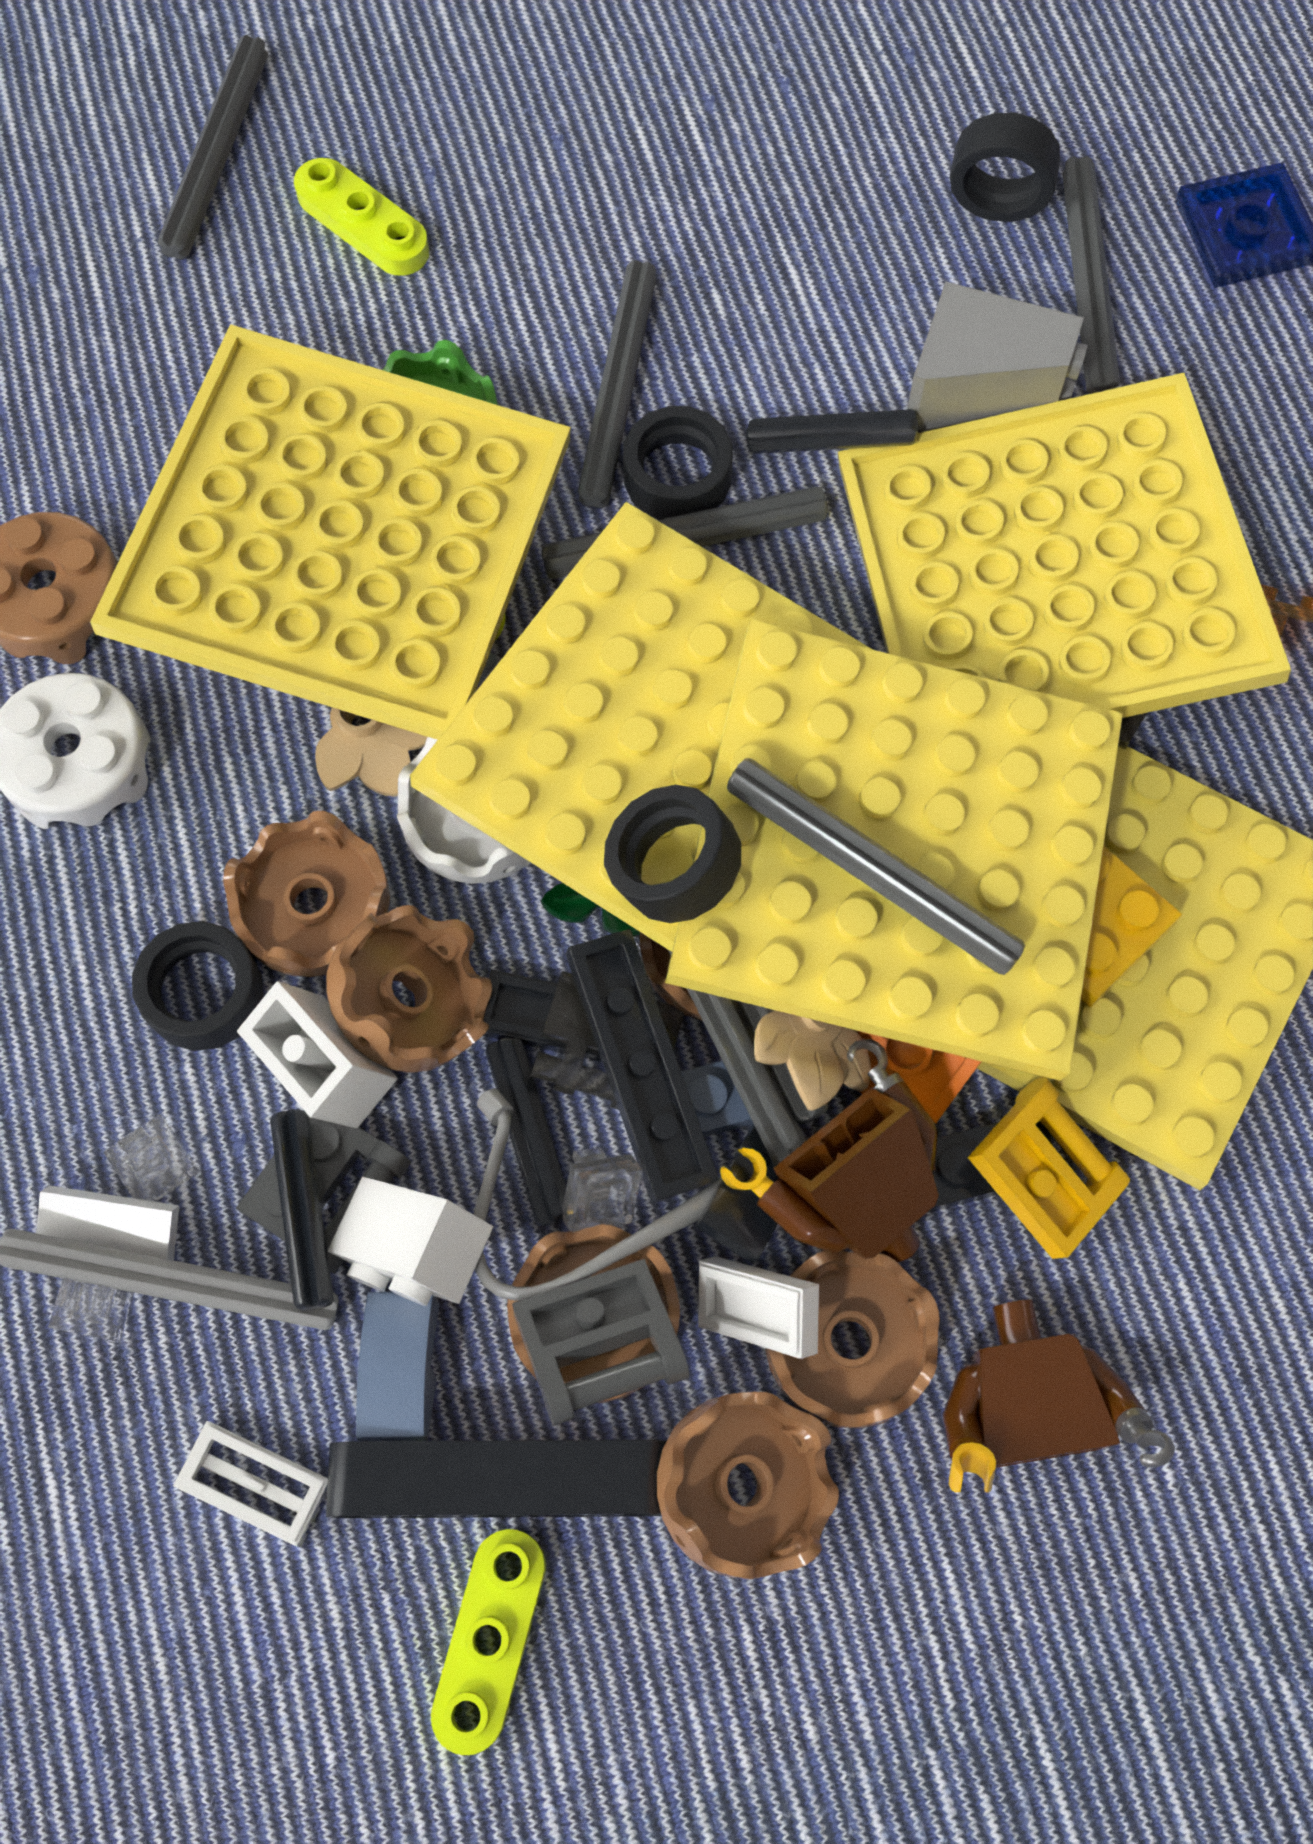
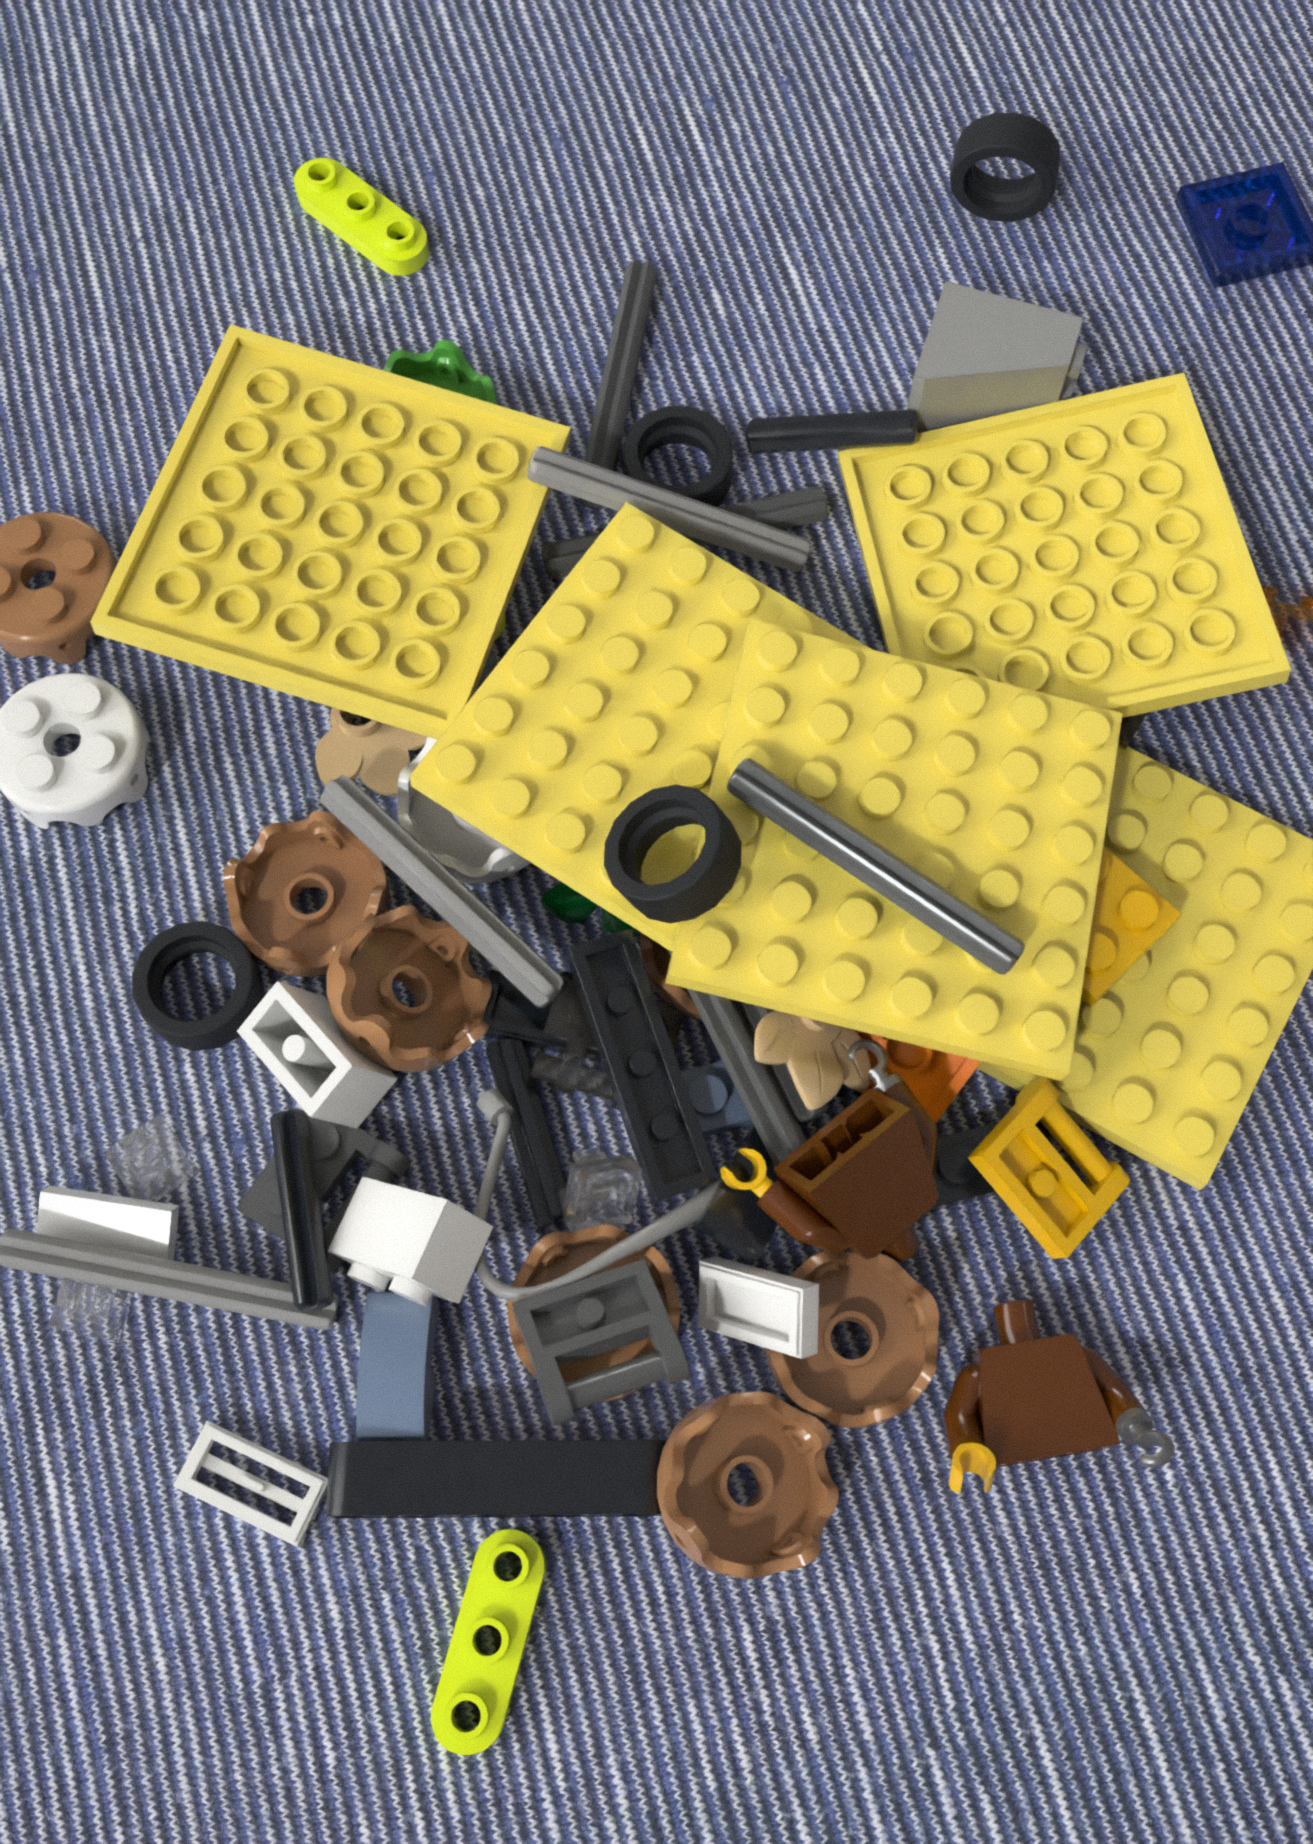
dark grey axle [158,35,268,260] -> none
dark grey axle [1062,156,1120,394] -> none
none -> light grey axle [320,775,565,1008]
none -> light grey axle [527,446,810,572]

